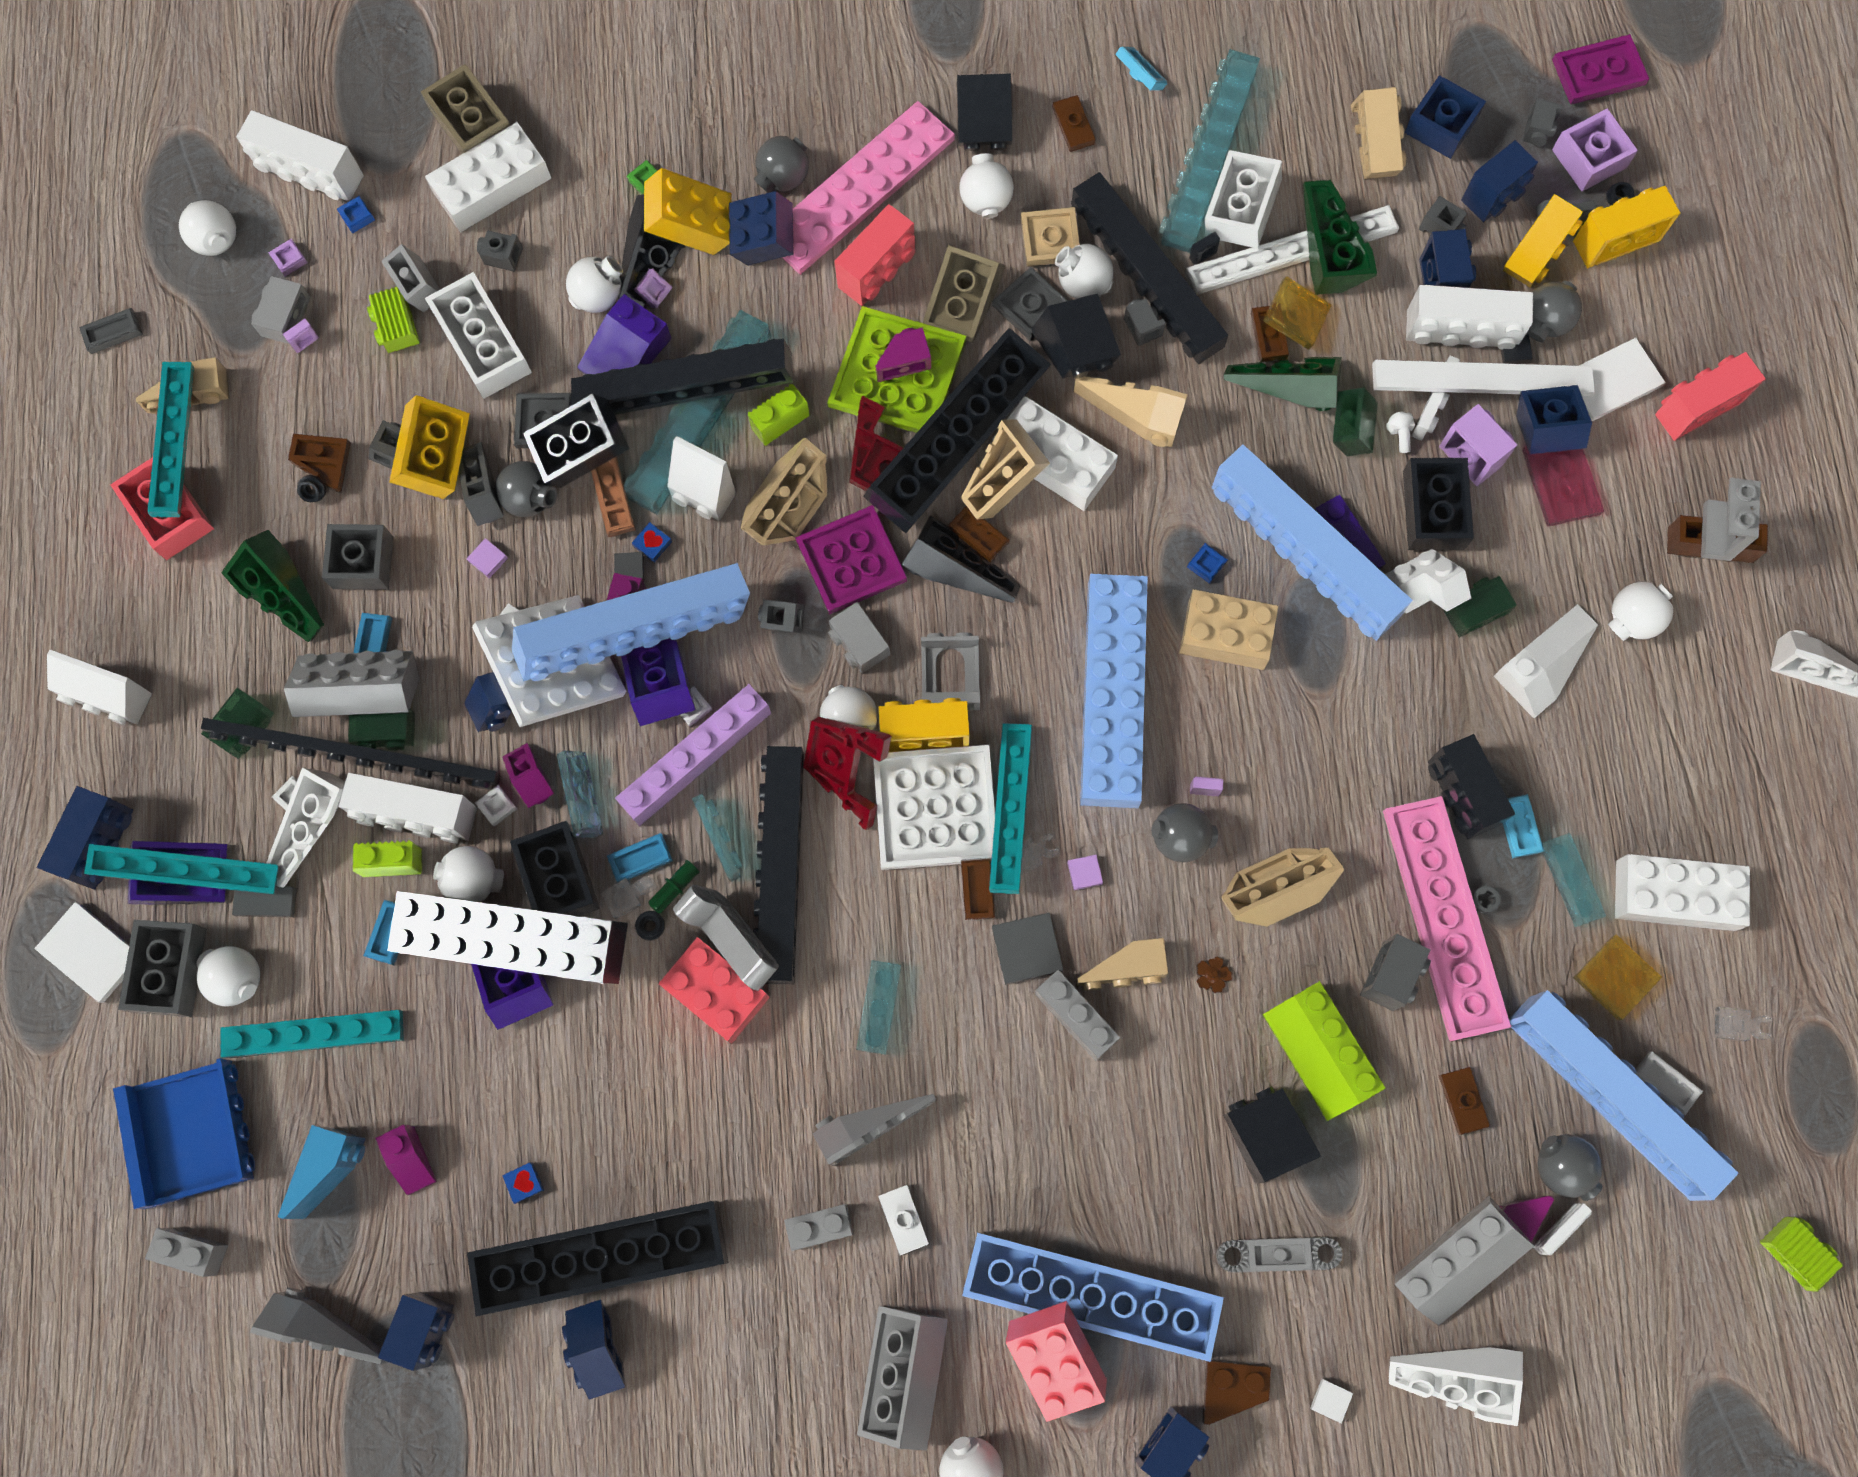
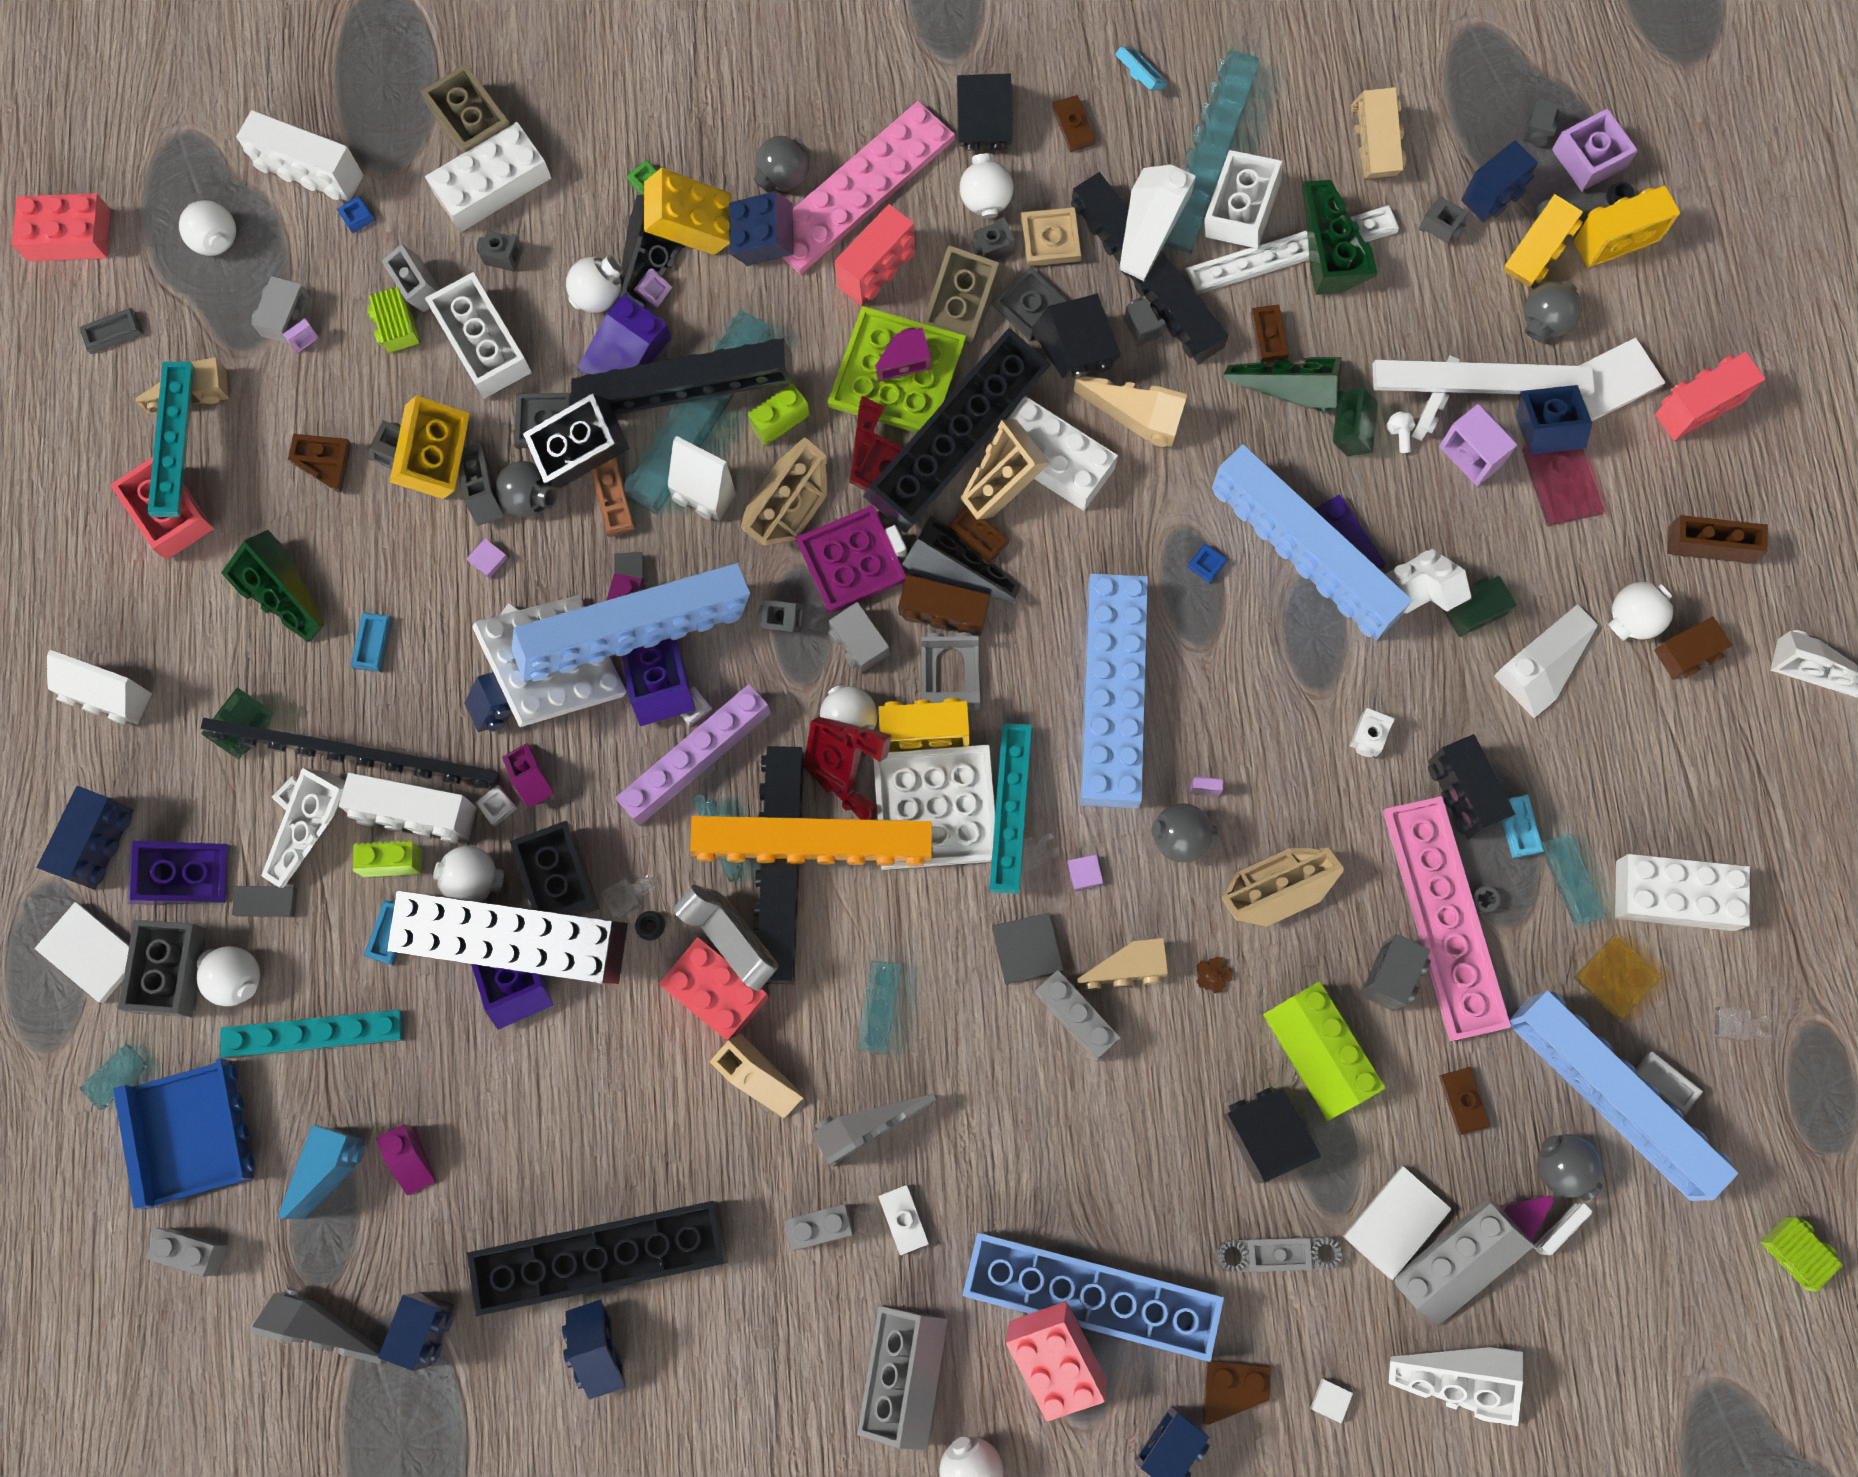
teal plate [84,844,279,894] -> none
lavender tile [268,239,308,277] -> none
light grey brick [284,650,420,717] -> none
black plate [297,475,326,503] -> none
dark grey brick [322,524,394,590] -> none
clear green brick [348,708,415,751] -> none
blue tile [502,1162,544,1204] -> none
clear light blue plate [557,750,604,838] -> none
dark azure tile [607,833,673,884] -> none
blue tile [632,522,672,563] -> none
dark green axle [648,860,700,914] -> none
reddish brown tile [961,858,995,920] -> none
white brick [1055,244,1113,299] -> none
tan brick [1179,589,1278,670] -> none
black tile [1189,232,1220,265] -> none
clear yellow tile [1263,276,1331,350] -> none
black brick [1403,458,1474,550] -> none
dark blue brick [1405,75,1486,159] -> none
white brick [1406,285,1533,350] -> none
dark blue brick [1419,229,1476,288] -> none
black tile [1501,334,1533,364] -> none
magenta plate [1552,34,1649,105] -> none
light grey panel [1701,478,1761,561] -> none
none -> coral brick [12,193,111,261]
none -> clear light blue plate [79,1044,149,1110]
none -> light orange brick [690,816,932,866]
none -> tan slope [709,1033,805,1118]
none -> white tile [886,525,907,562]
none -> reddish brown brick [898,575,990,636]
none -> dark grey brick [971,217,1015,261]
none -> white wedge [1119,165,1196,281]
none -> white tile [1342,1166,1451,1280]
none -> white brick [1349,708,1394,757]
none -> reddish brown brick [1654,616,1732,679]

